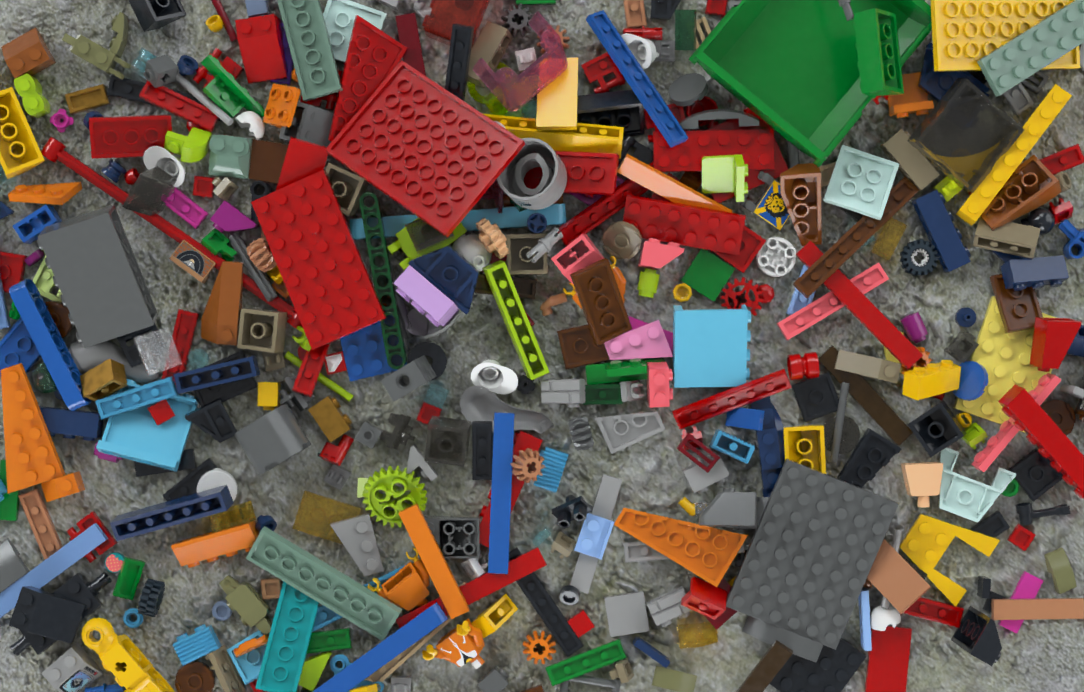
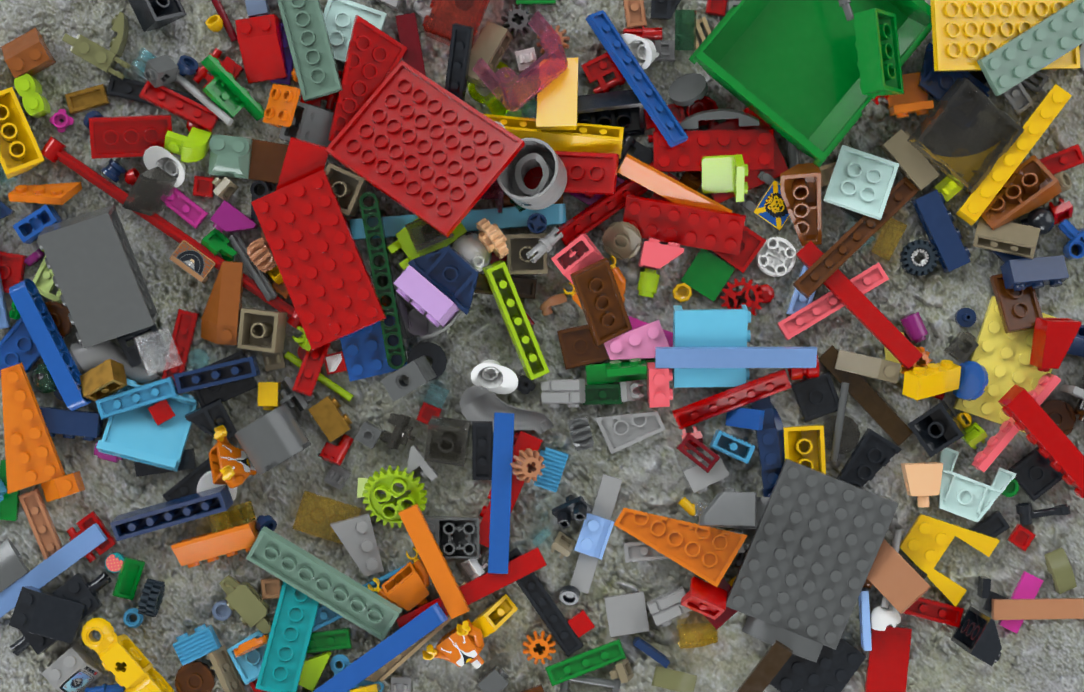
white hair [235,111,265,140] -> none
none -> orange torso [208,425,257,489]
none -> medium blue tile [655,347,817,368]

